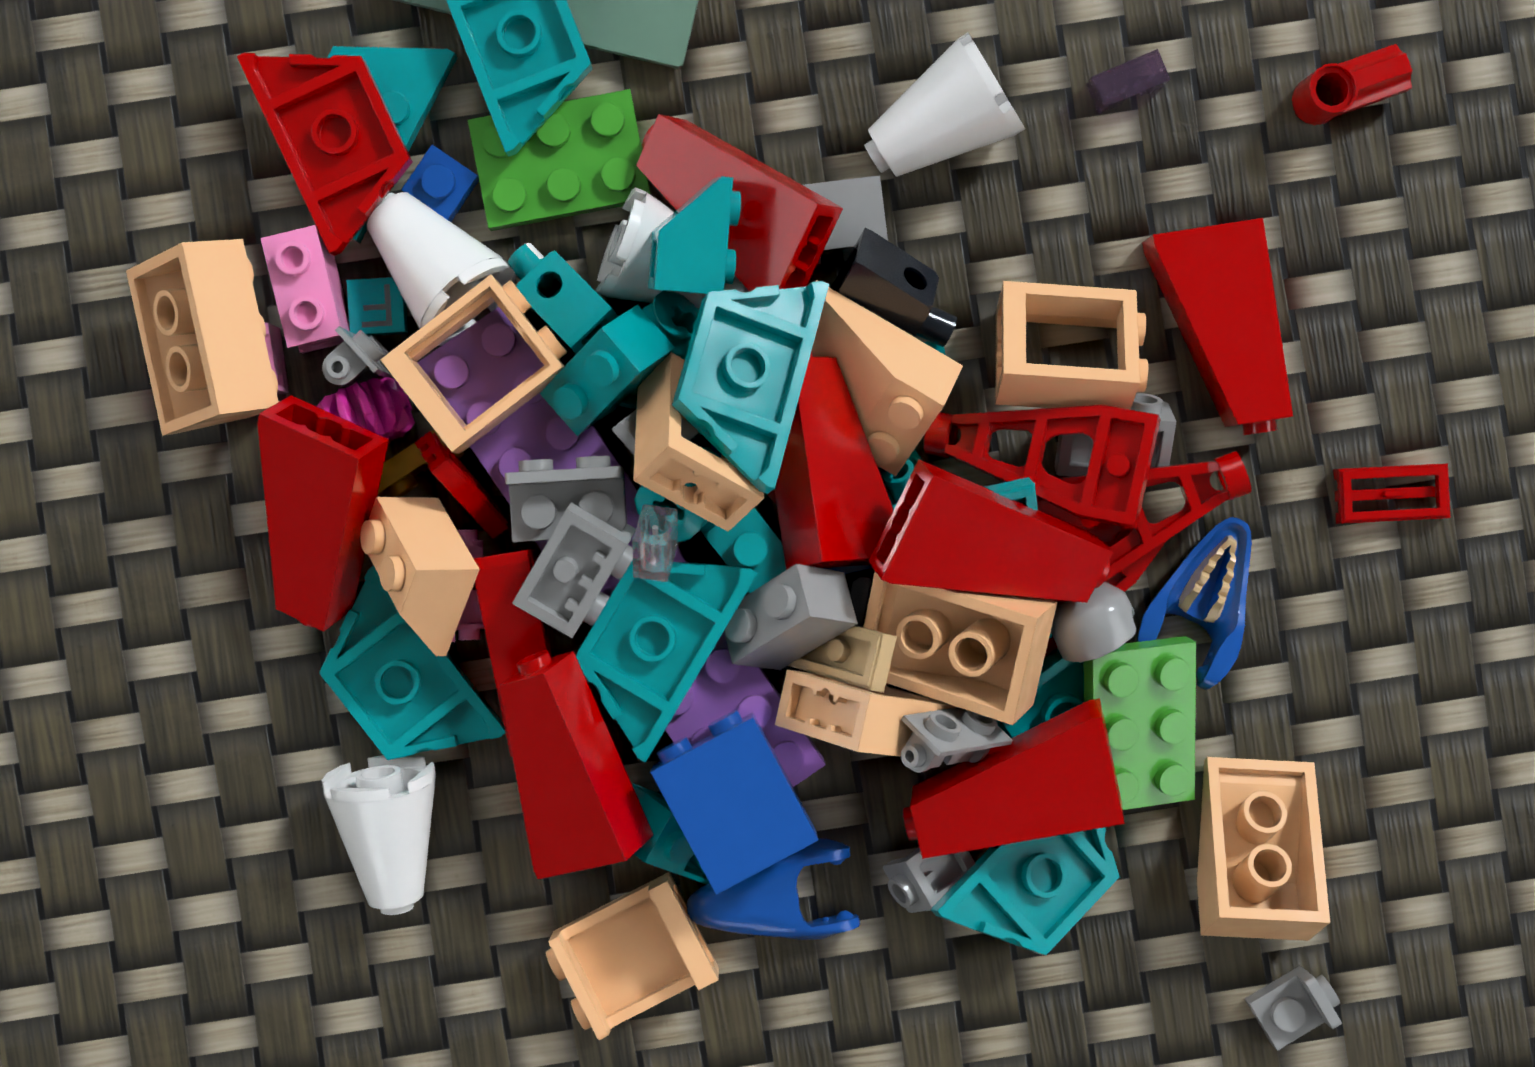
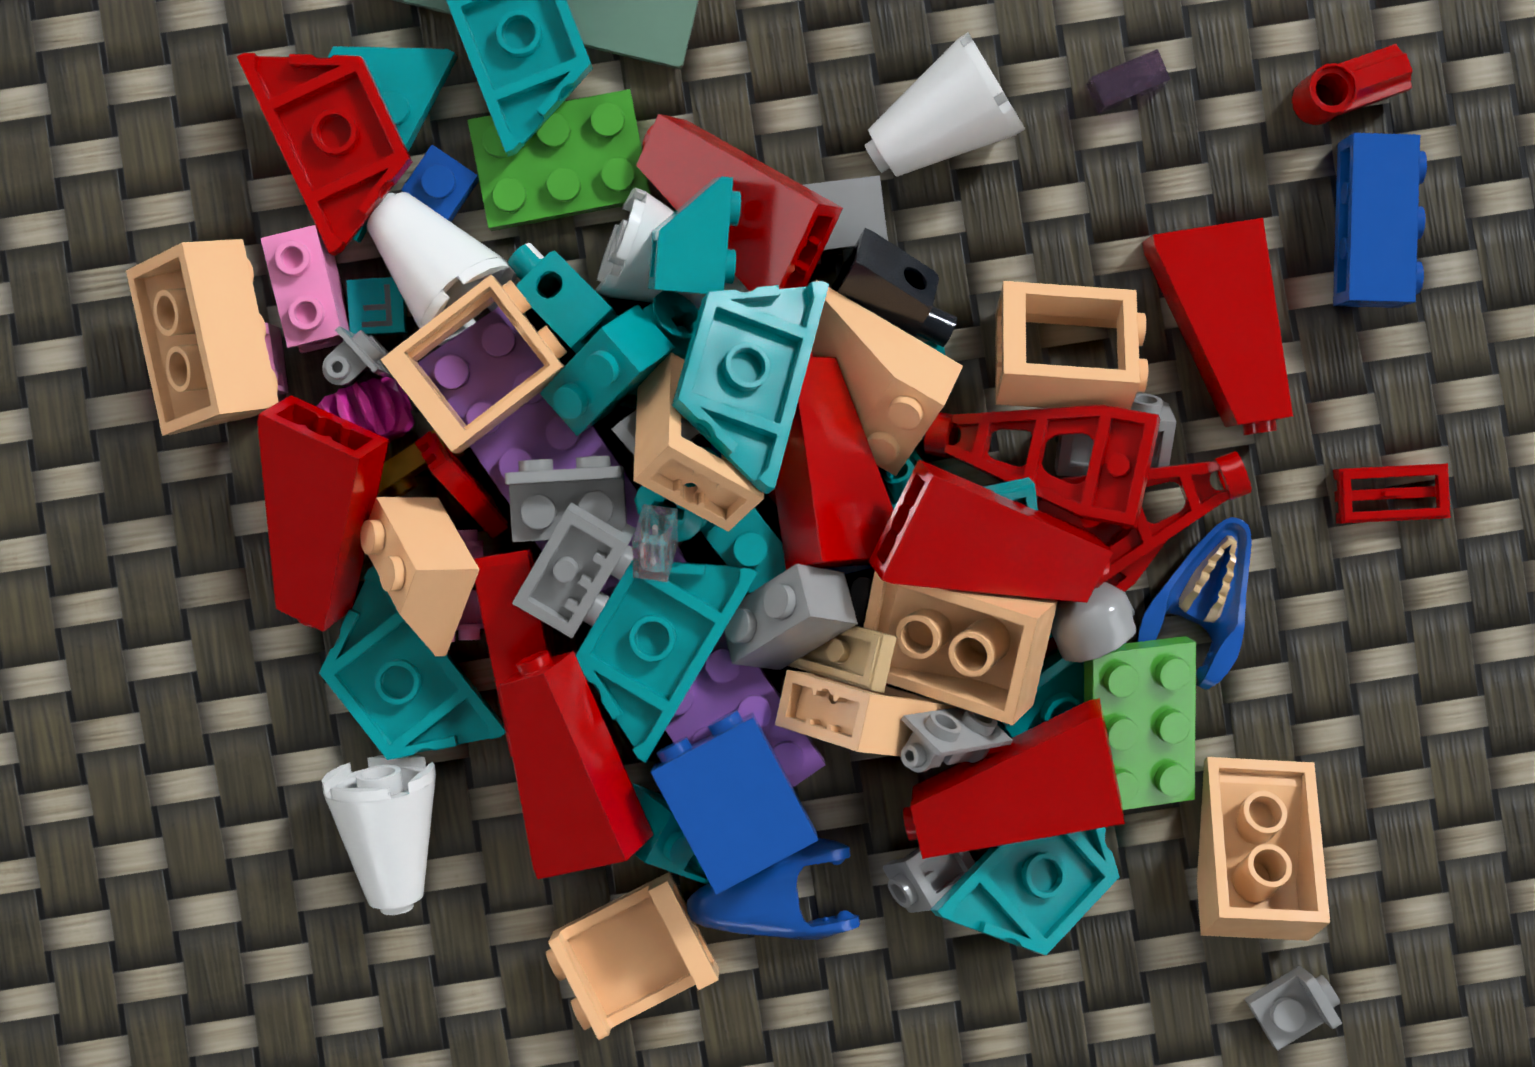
none -> blue brick [1333,133,1427,308]

